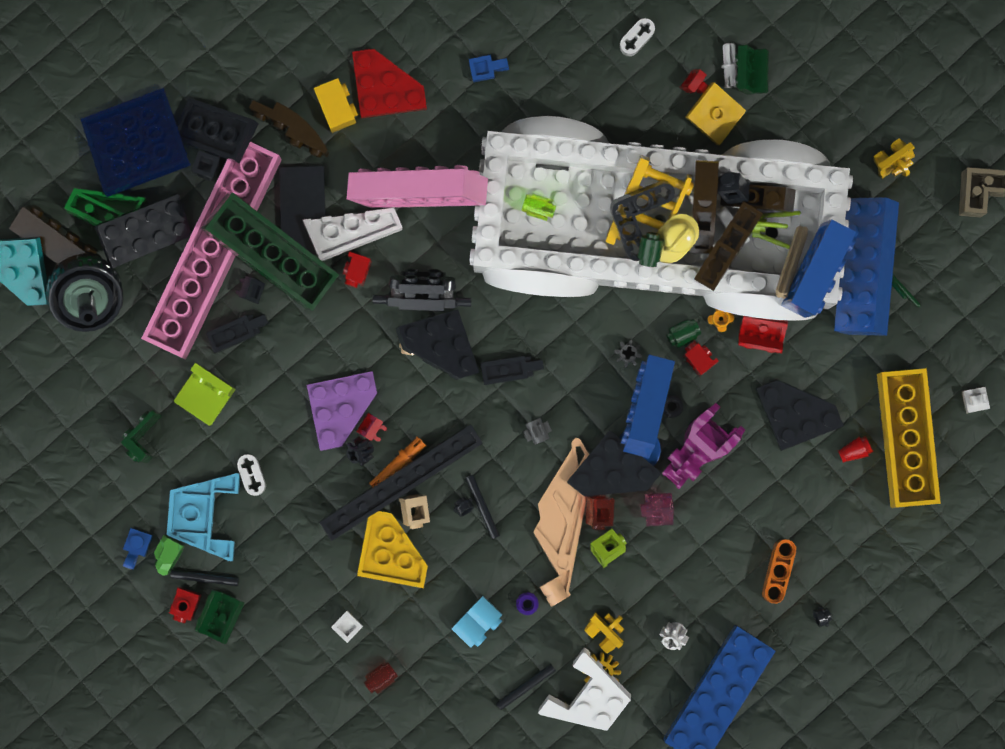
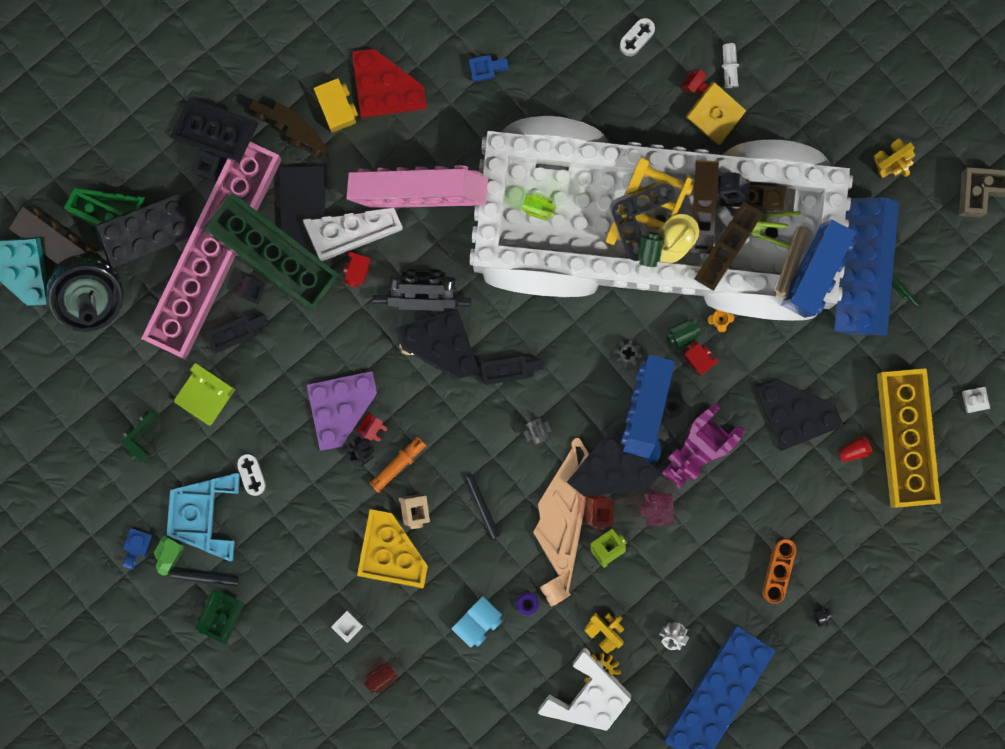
clear blue plate [80,88,191,197] -> none
red brick [169,587,202,623] -> none
black plate [319,424,483,541] -> none
black plate [453,497,474,517] -> none
black bar [496,664,556,710] -> none
dark green bracket [735,45,769,95] -> none
red bracket [738,316,788,353] -> none

